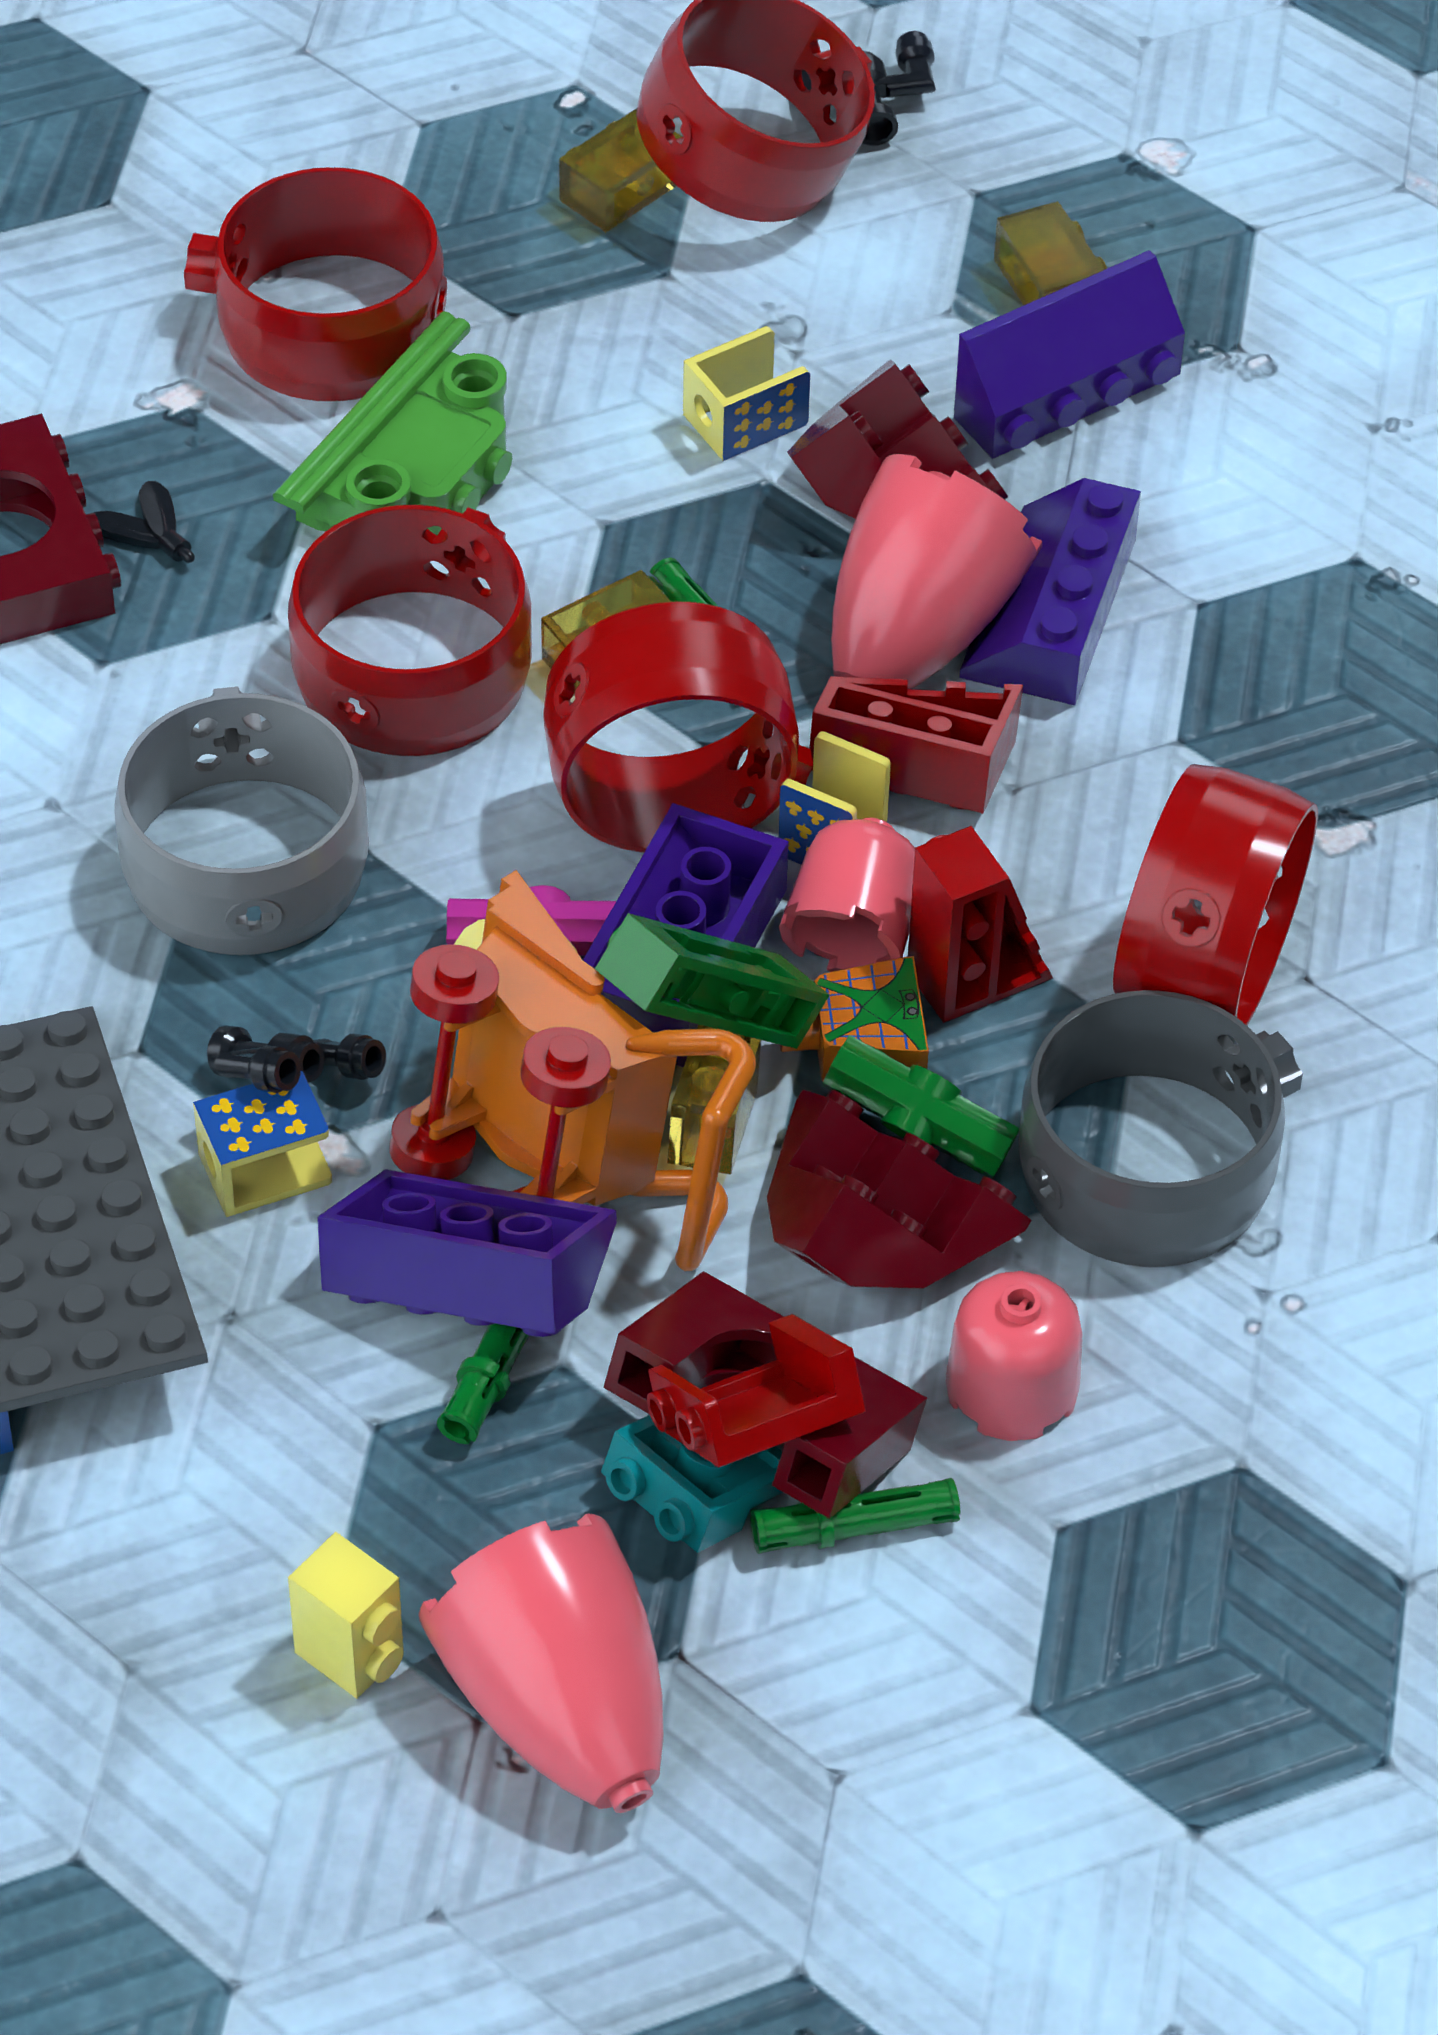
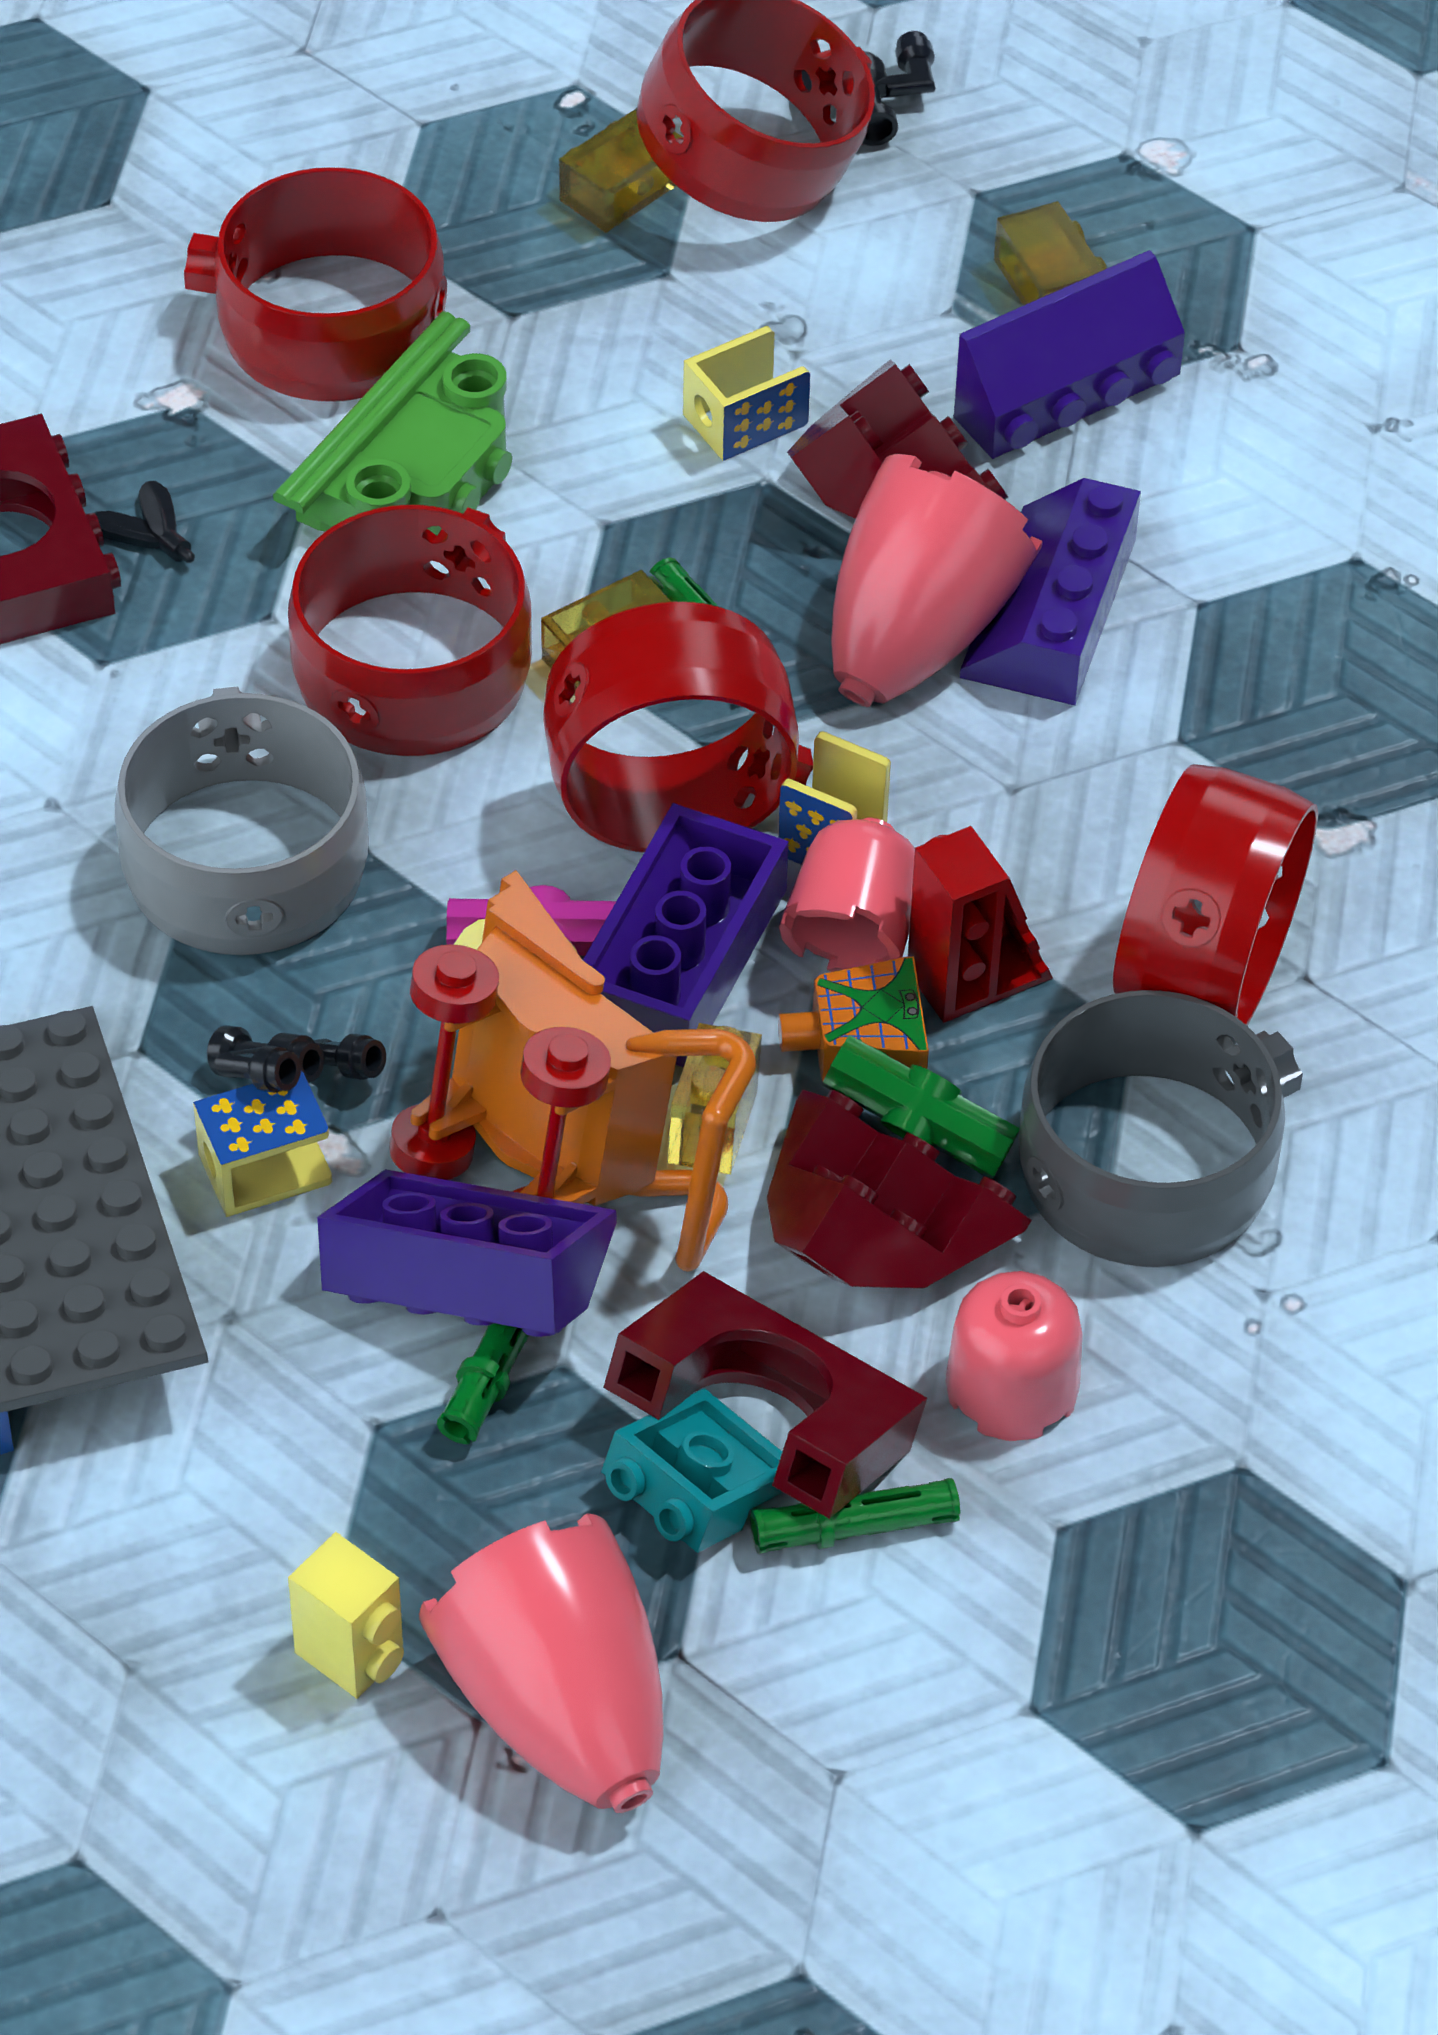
green brick [595,913,830,1049] -> none
red panel [647,1314,866,1467] -> none
red wedge [809,676,1023,814] -> none

